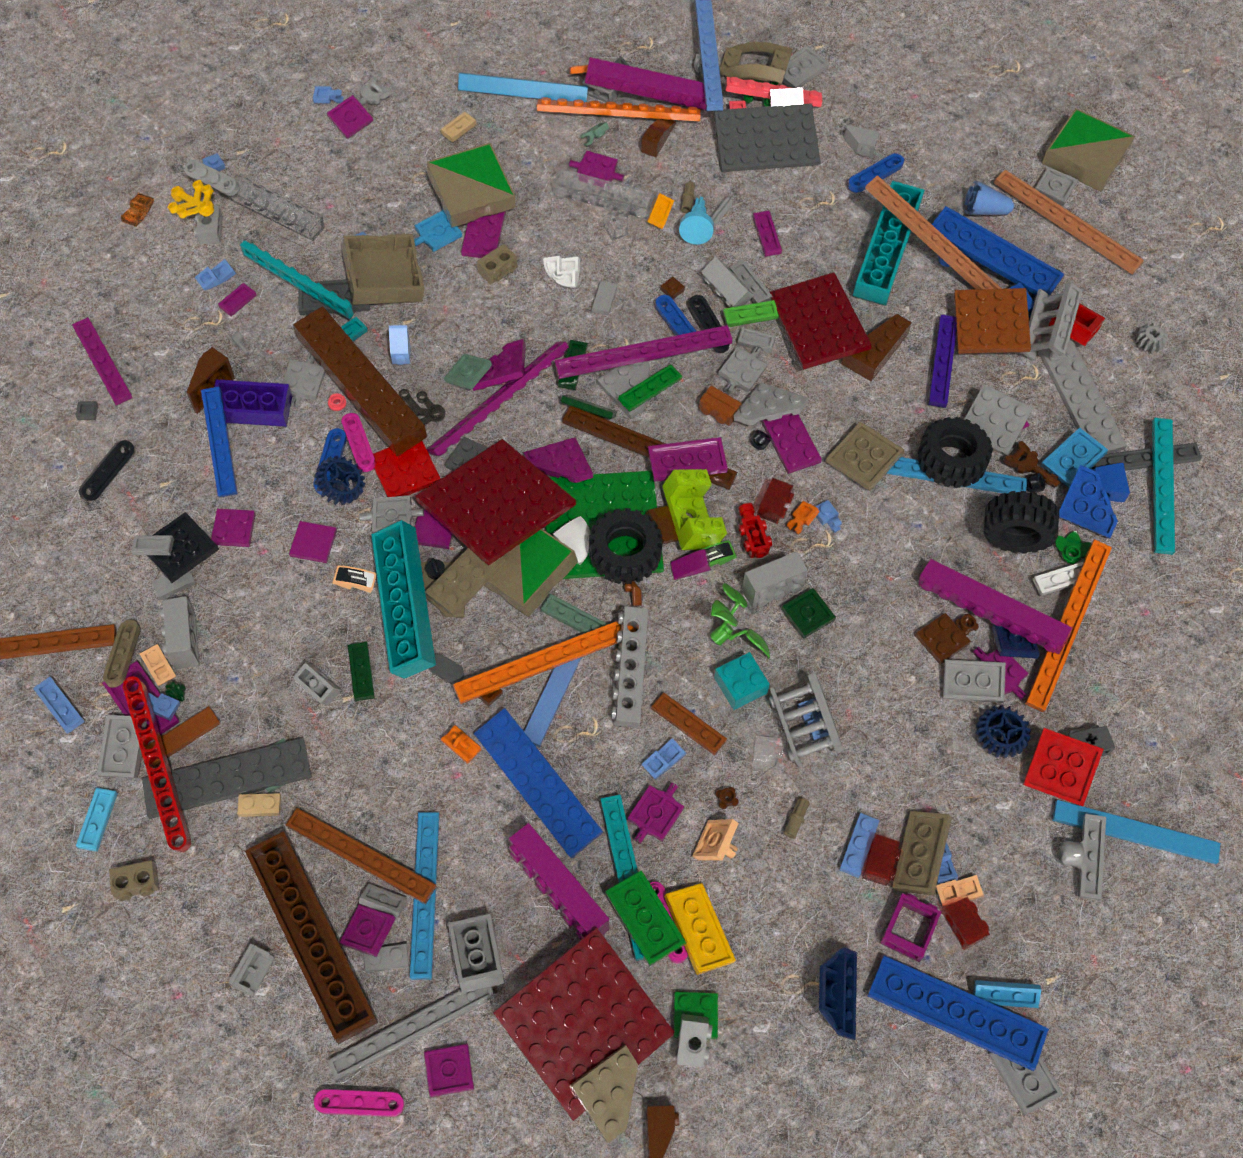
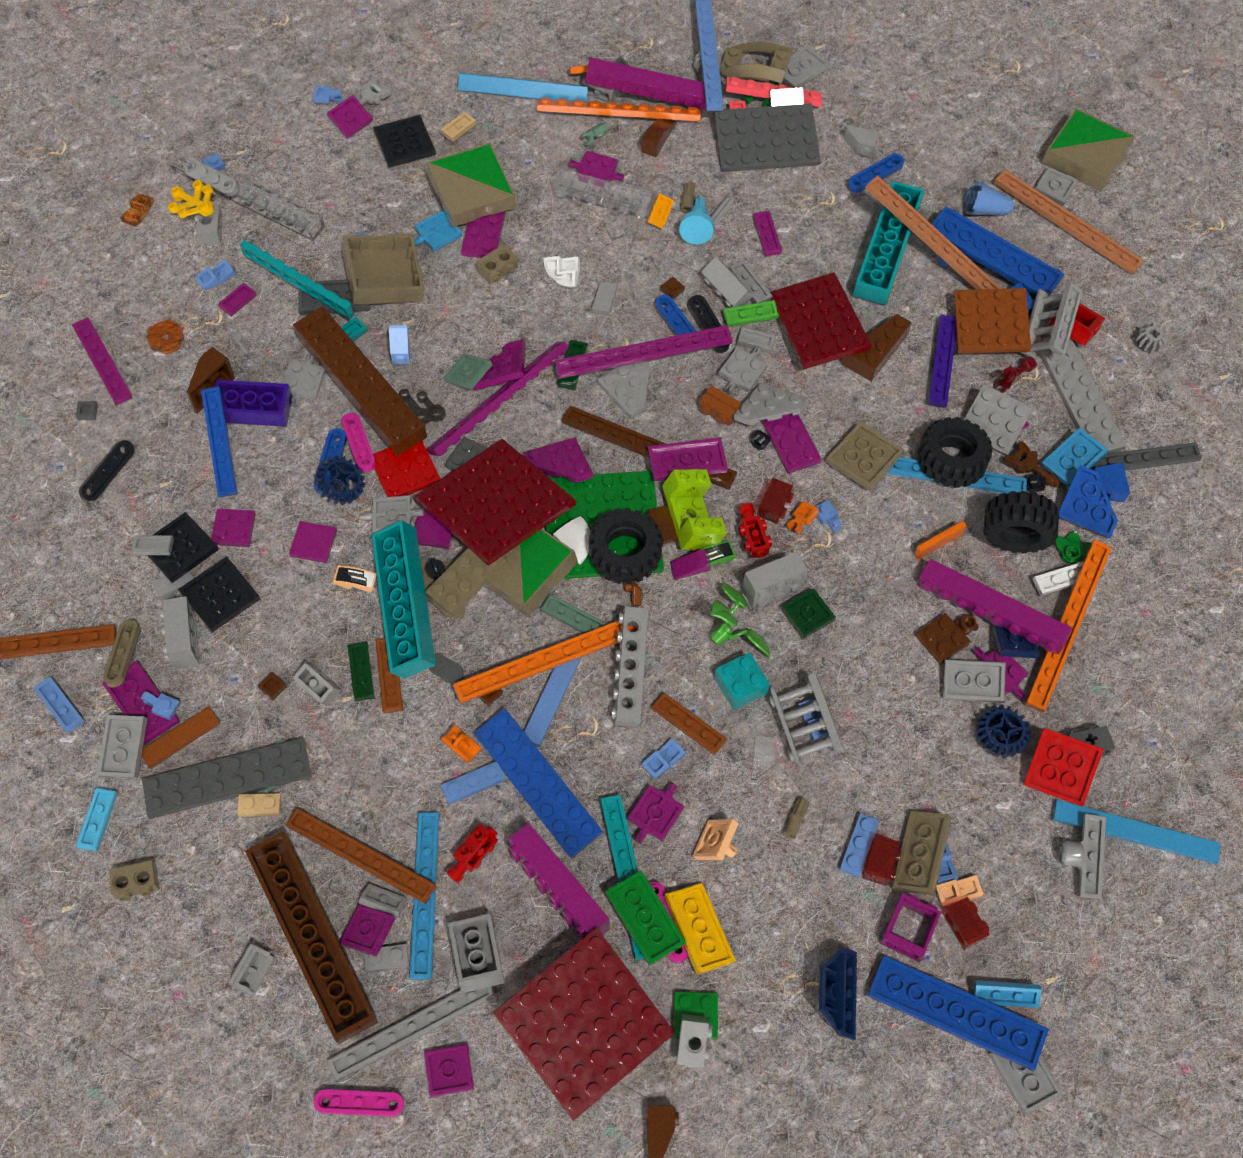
red beam [123,676,191,853] -> none
light nougat slope [140,644,176,687] -> none
dark green plant [165,681,186,702] -> none
coral plate [328,393,346,411] -> none
dark green tile [561,394,617,419] -> none
dark tan plate [570,1045,638,1143] -> none
green tile [618,364,683,412] -> none
reddish brown plate [716,787,739,809] -> none
teal plate [1152,417,1175,555] -> none
none -> clear orange plate [147,319,184,354]
none -> black plate [178,556,260,633]
none -> reddish brown plate [258,672,287,701]
none -> black plate [373,115,436,168]
none -> dark orange tile [376,638,404,714]
none -> medium blue plate [441,761,505,805]
none -> red brick [446,823,498,884]
none -> orange tile [914,521,967,560]
none -> dark red bar [995,356,1037,393]

